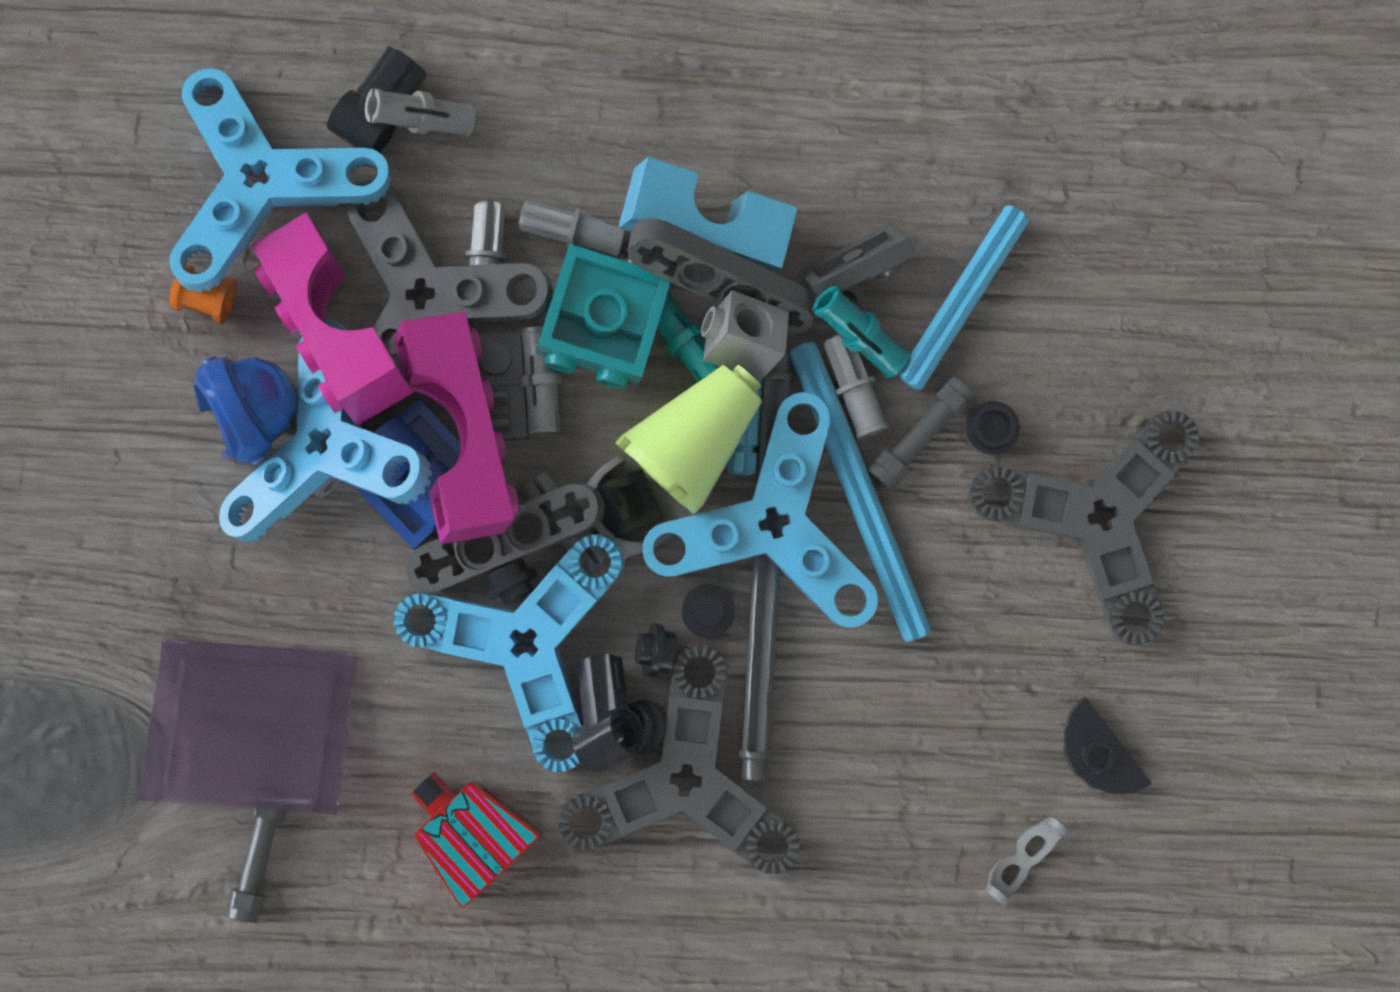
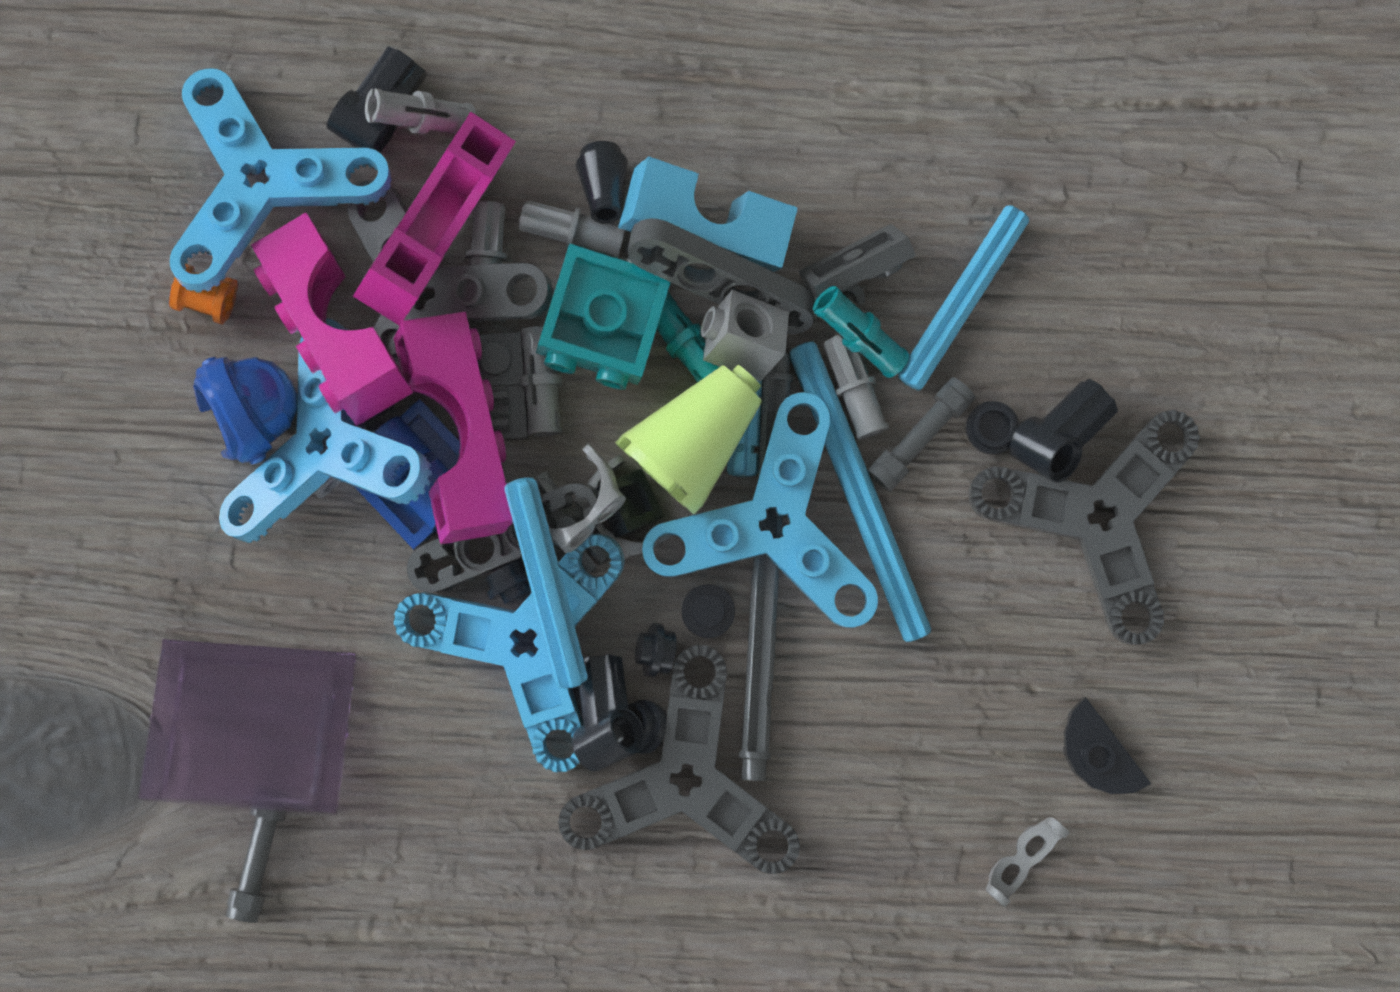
torso [411,772,543,909] -> none
none -> dark pink arch [353,112,516,326]
none -> medium azure axle [504,477,588,689]
none -> light grey cap [549,444,626,553]
none -> black cone [575,141,628,224]
none -> black piece [1010,378,1118,483]

